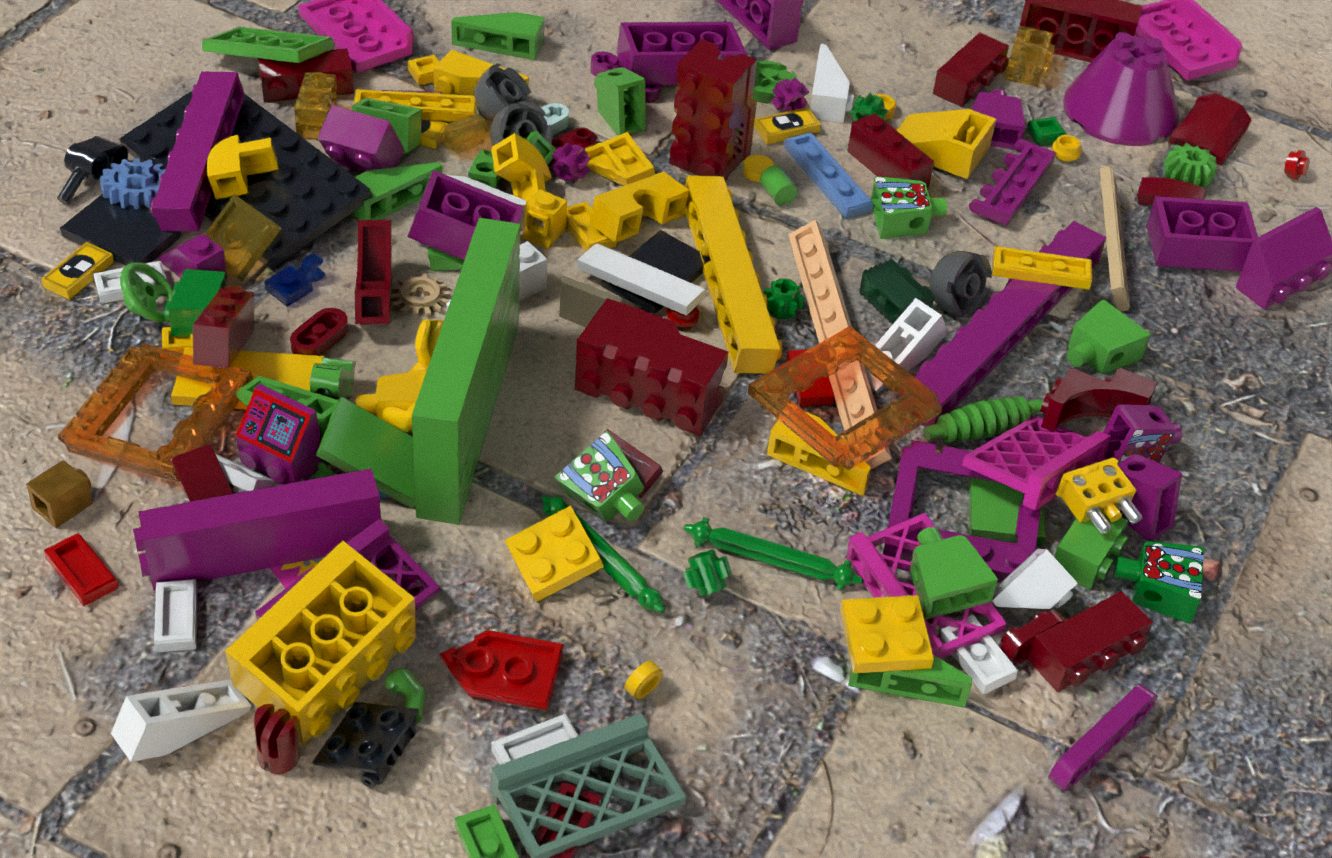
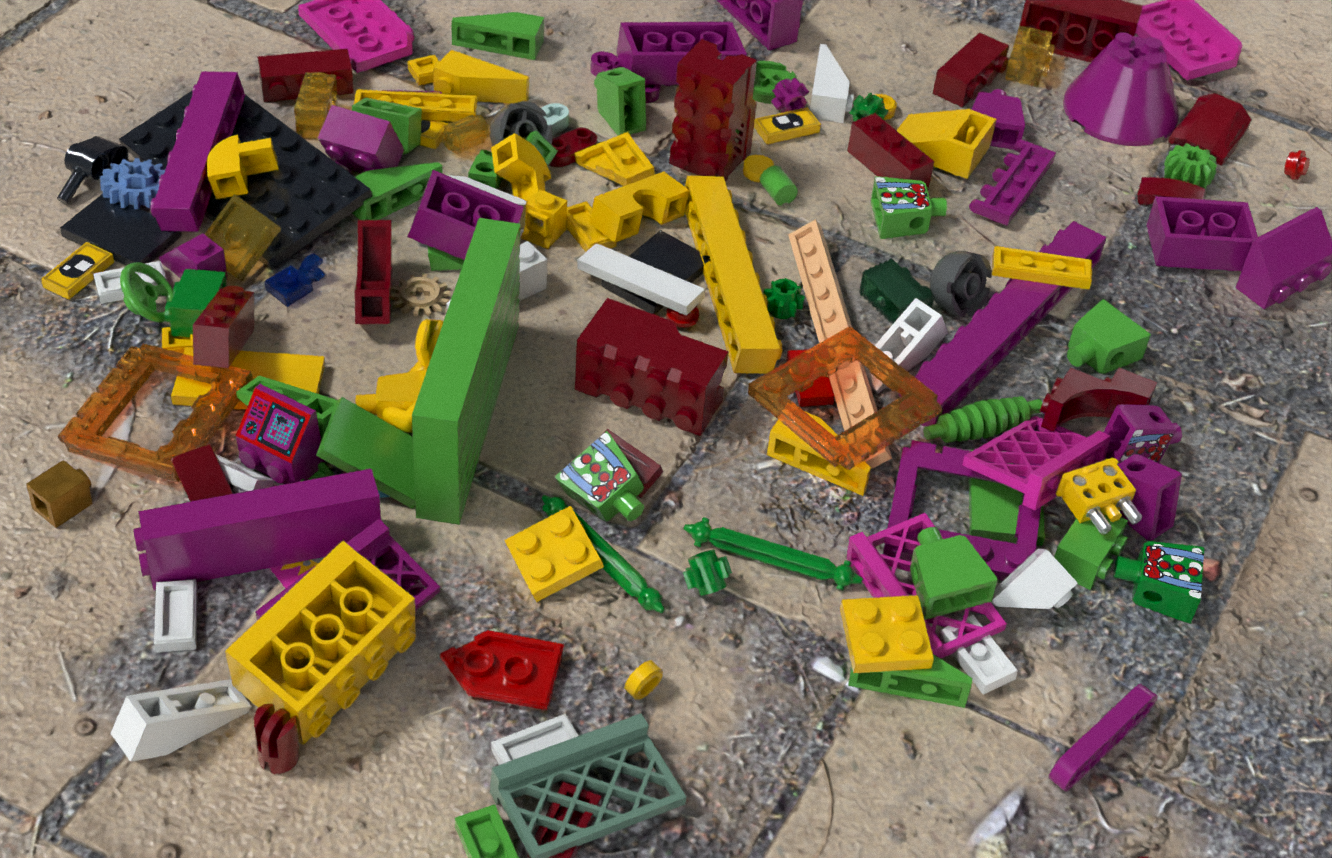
red tile [44,533,118,607] -> none
bright green tile [202,27,335,63] -> none
dark red plate [290,308,348,356] -> none
bright green leg [310,357,356,398] -> none
black hinge [312,702,419,788] -> none
bright green arm [385,668,426,723] -> none
dark grey cylinder [474,63,534,122] -> none
magenta gear [551,142,591,183] -> none
dark tan slope [559,276,642,327] -> none
medium blue tile [784,132,873,219] -> none
dark red plate [1000,610,1066,665] -> none
green tile [1027,117,1067,146] -> none
dark red brick [1028,591,1153,692] -> none
yellow plate [1051,135,1082,162] -> none
tan tile [1100,166,1130,312] -> none

